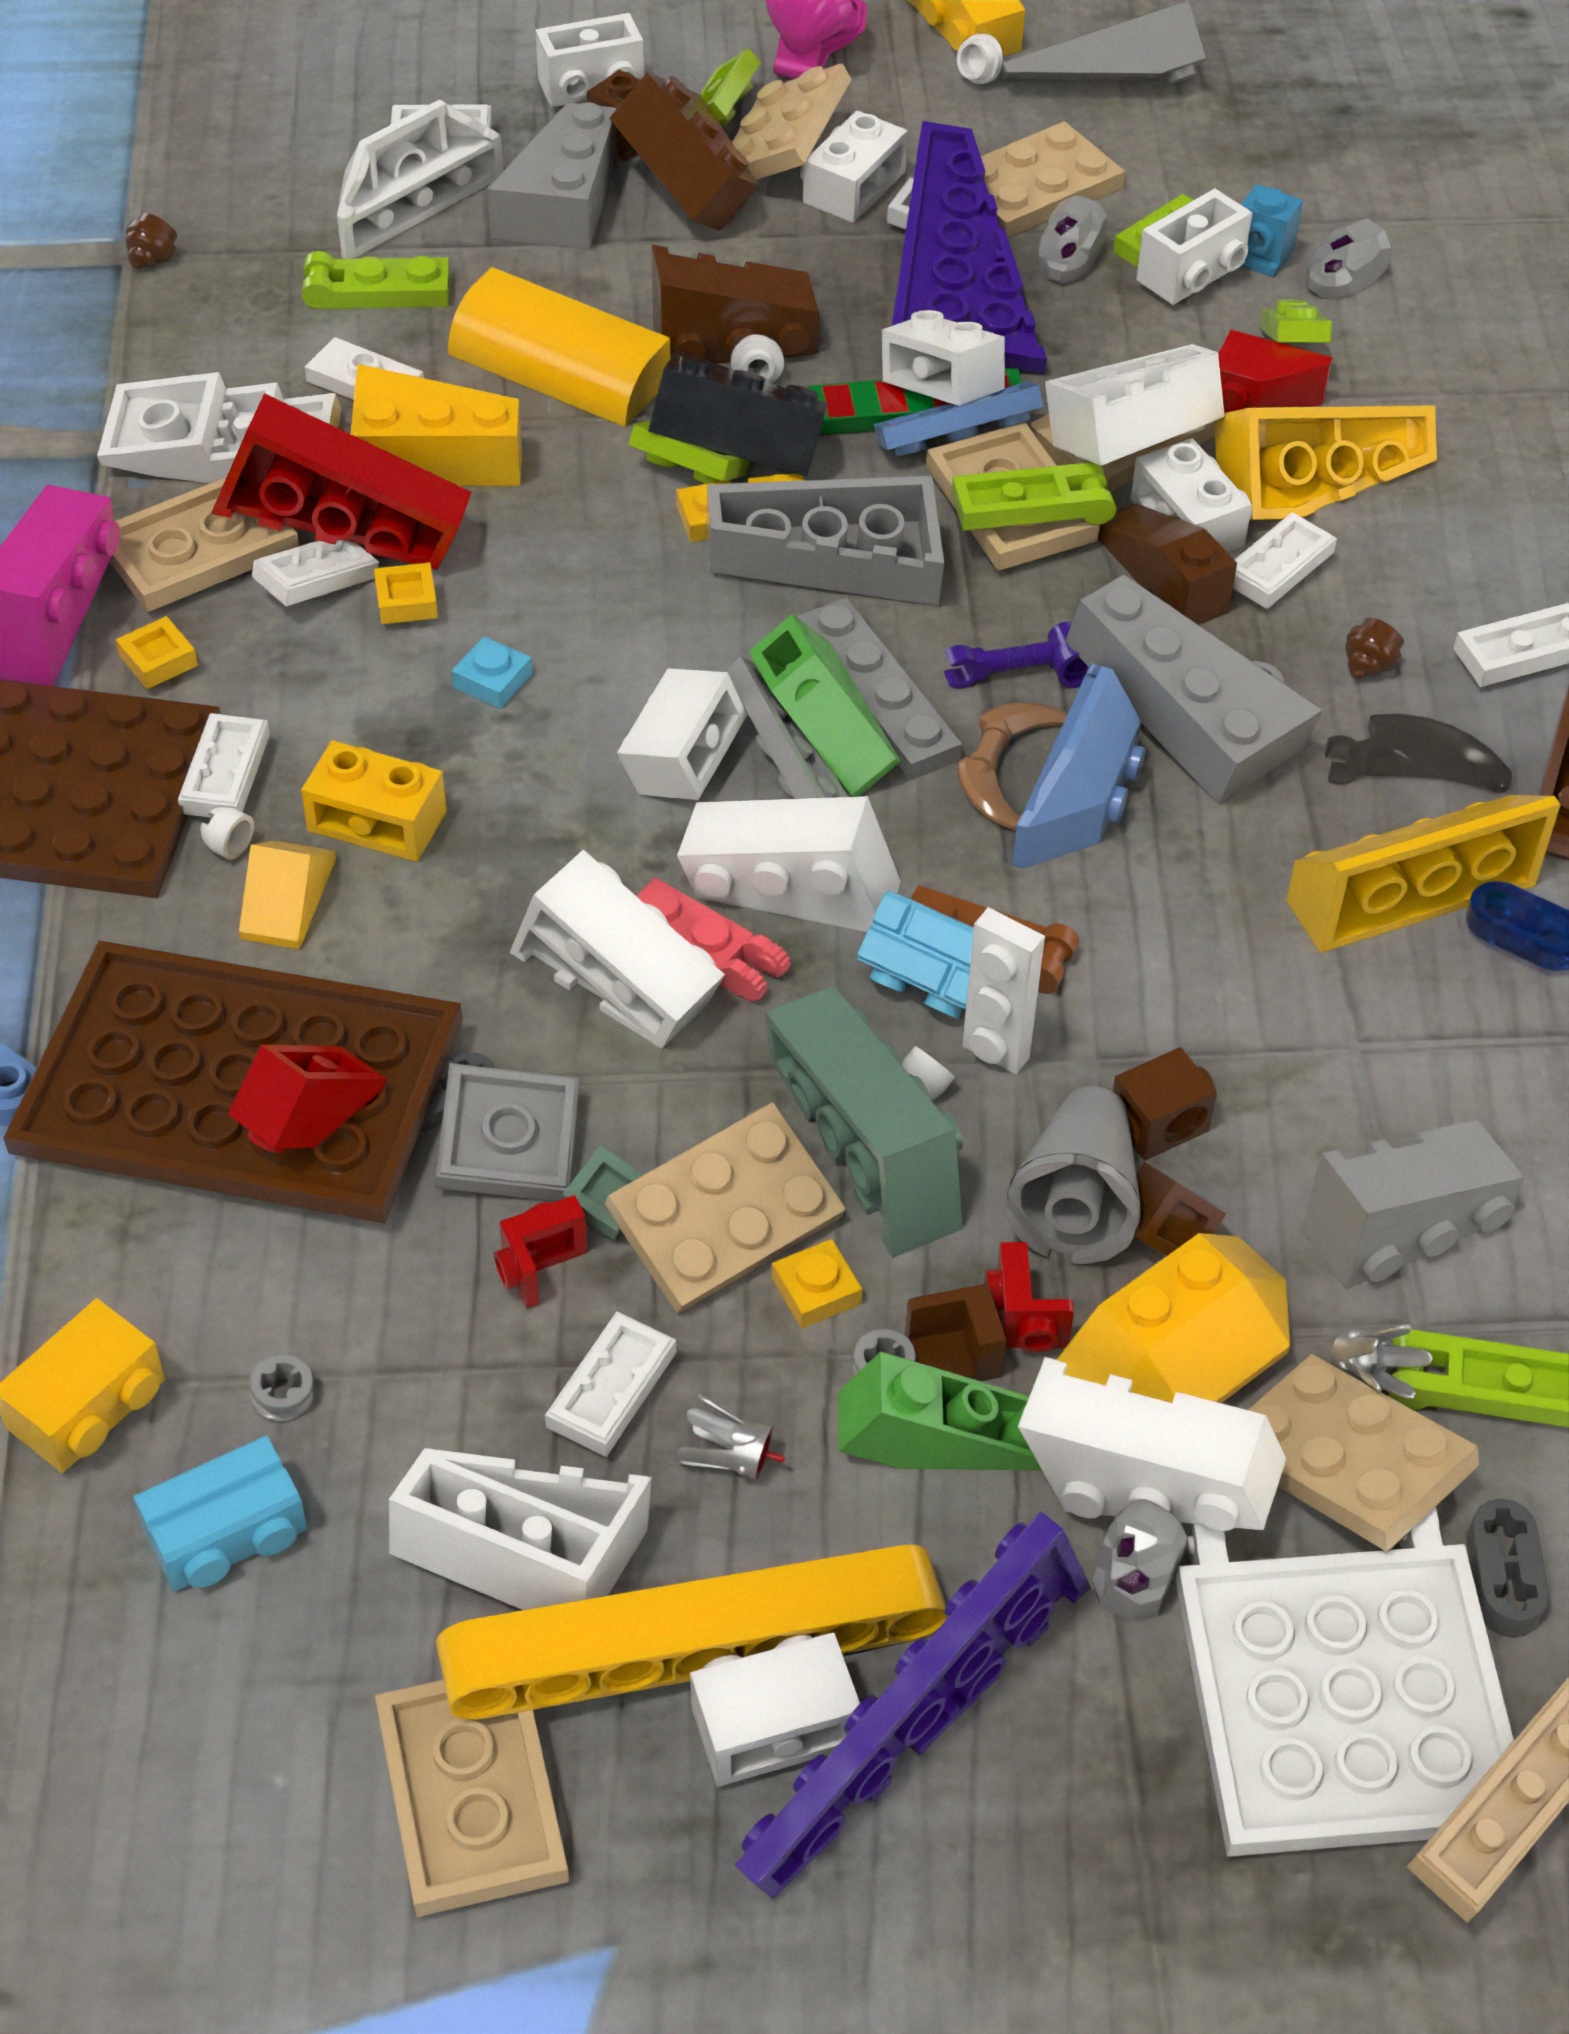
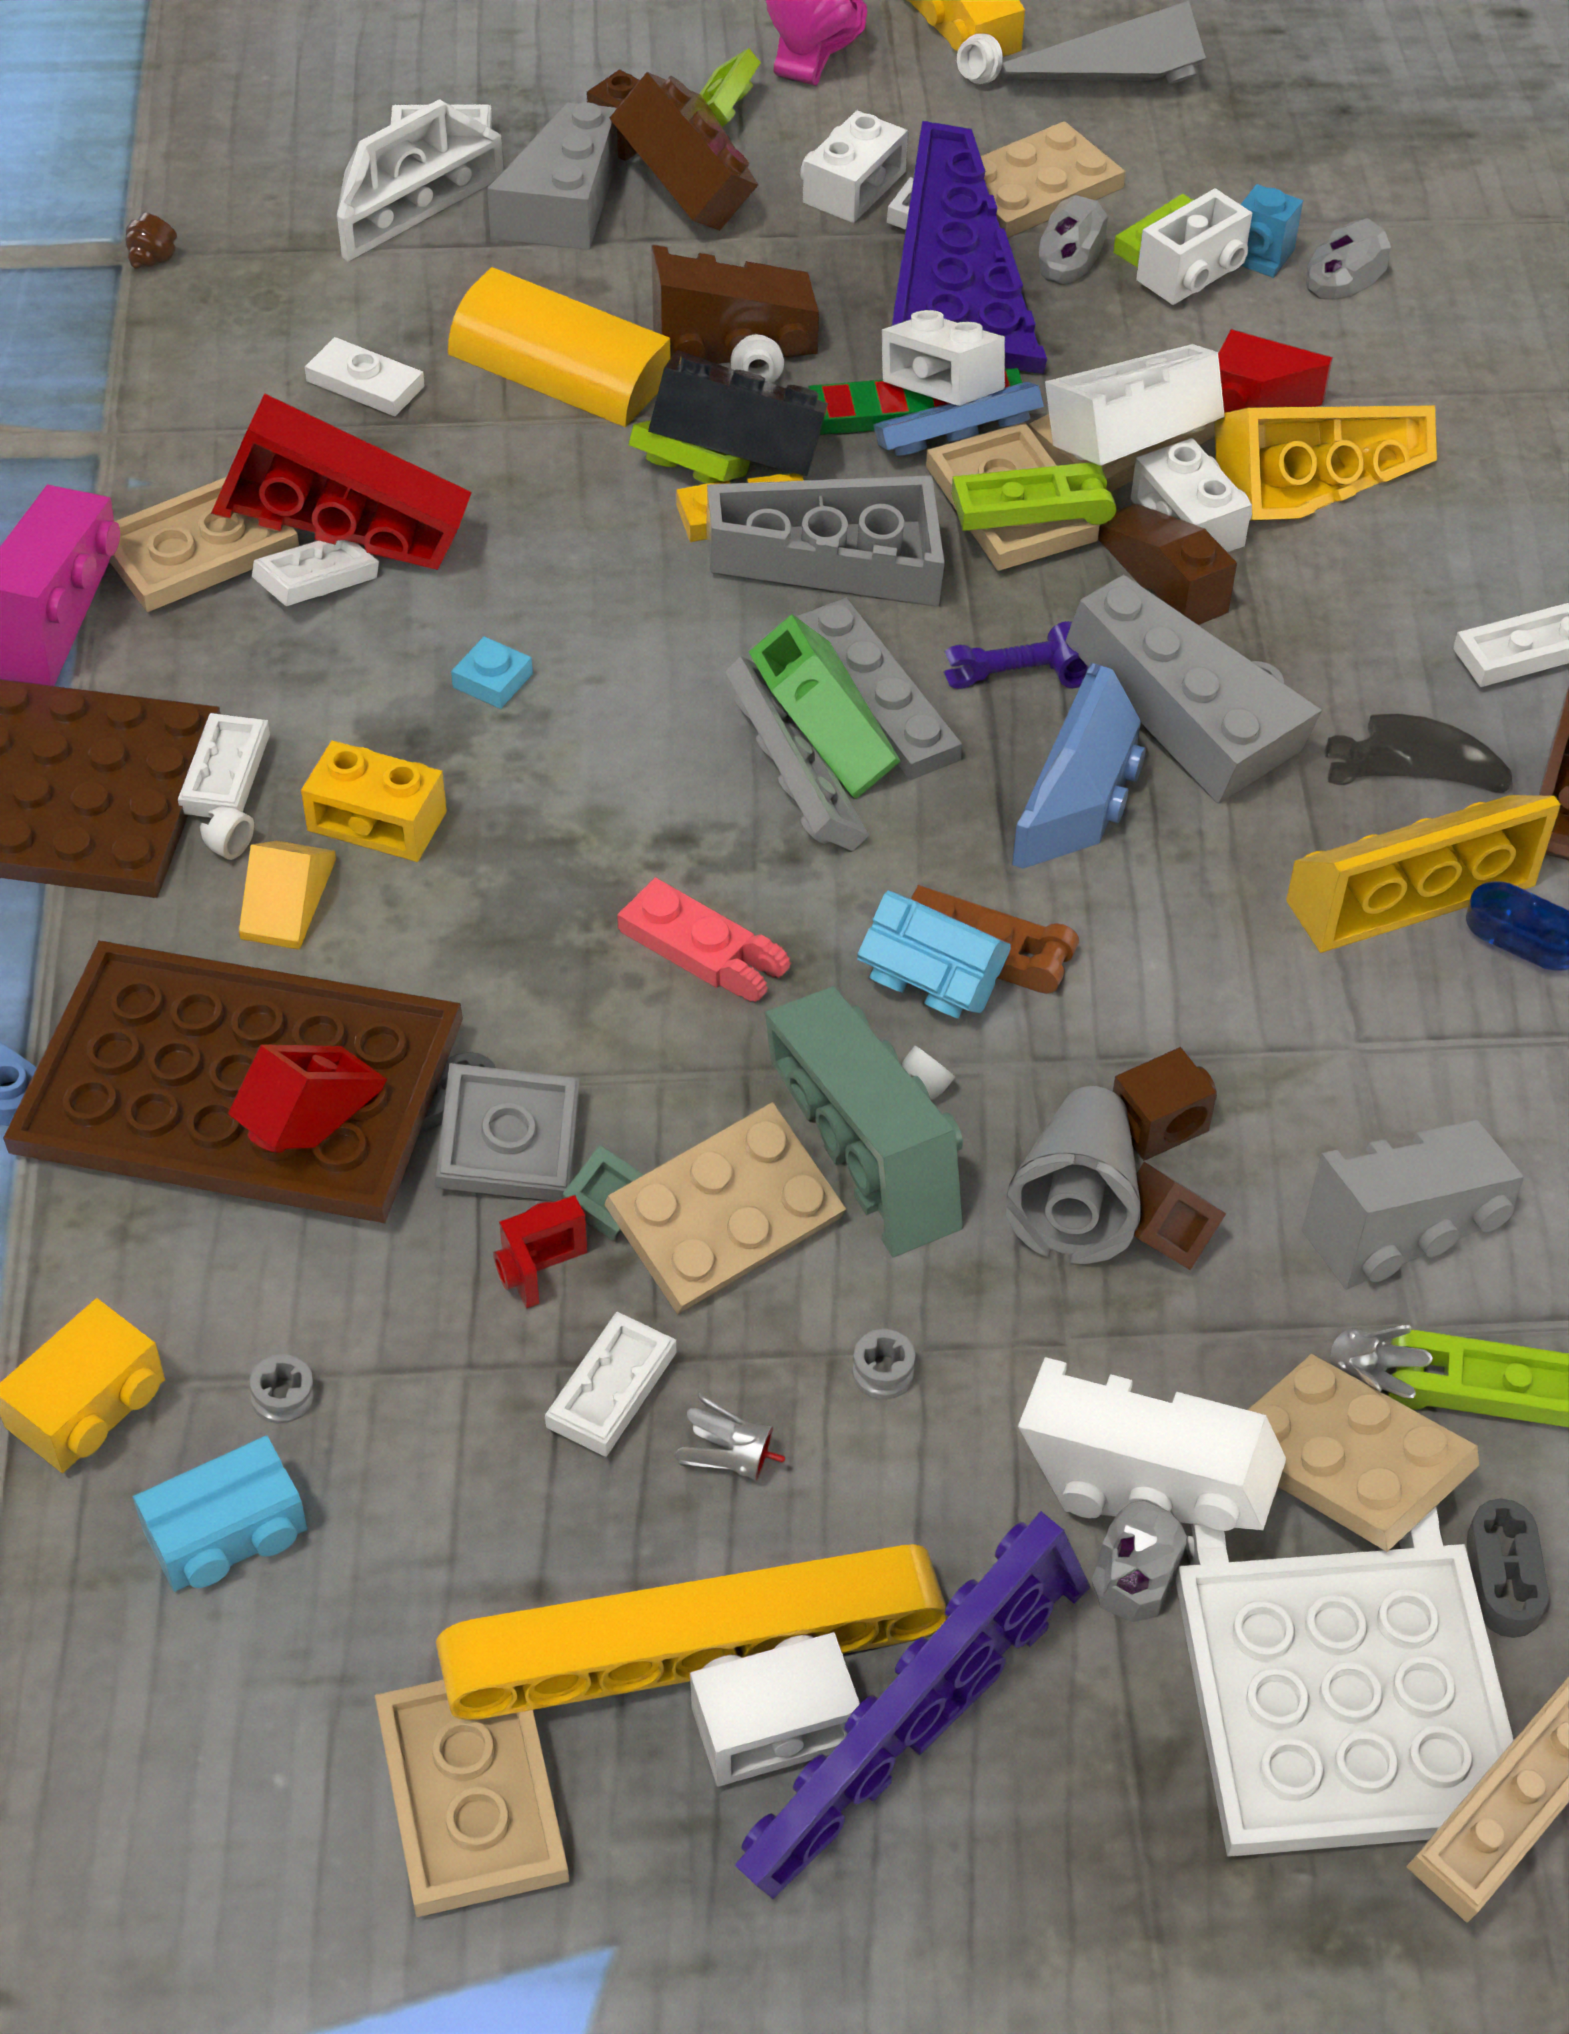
white slope [97,372,342,483] -> none
yellow plate [115,616,198,690] -> none
lime plate [302,251,450,309] -> none
yellow wedge [350,364,522,486] -> none
yellow plate [374,562,438,625] -> none
white wedge [389,1448,652,1610] -> none
white wedge [510,849,725,1049] -> none
white brick [535,13,644,107] -> none
white brick [617,668,748,800] -> none
white wedge [677,796,901,932] -> none
tan plate [732,63,852,180] -> none
yellow plate [771,1239,863,1329] -> none
bright green slope [838,1351,1042,1470] -> none
reddish brown panel [905,1283,1007,1381] -> none
medium nougat piece [957,702,1068,831] -> none
white plate [962,907,1045,1075] -> none
red bracket [984,1242,1074,1352] -> none
yellow wedge [1057,1233,1290,1403] -> none
white plate [1233,512,1337,609] -> none
lime plate [1260,299,1332,343] -> none
reddish brown plate [1345,618,1404,679] -> none

